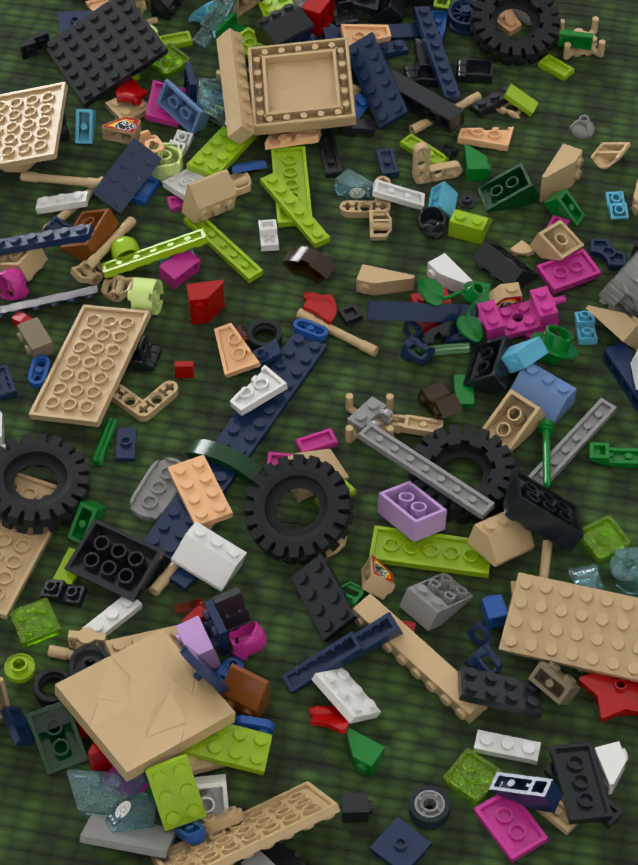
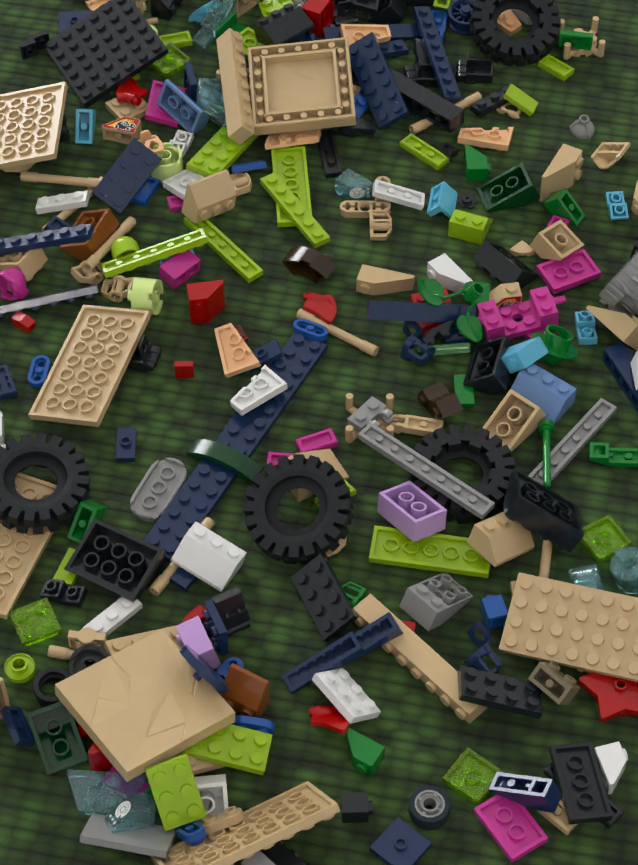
dark tan brick [16,317,54,359] -> none
green axle [92,417,118,466] -> none
tan beam [111,380,179,422] -> none
light nougat plate [167,455,233,527] -> none
clear red tile [174,598,203,613] -> none
dark pink hair [229,621,267,661] -> none
black tyre [247,320,282,351] -> none
white slope [258,219,279,252] -> none
black plate [338,303,363,326] -> none
tan slope [361,555,395,600] -> none
dark blue plate [376,148,399,178] -> none
tan beam [412,142,463,184] -> none
black hair [417,206,447,240] -> none
white plate [473,730,541,765] -> none
dark blue tile [590,238,627,270] -> none

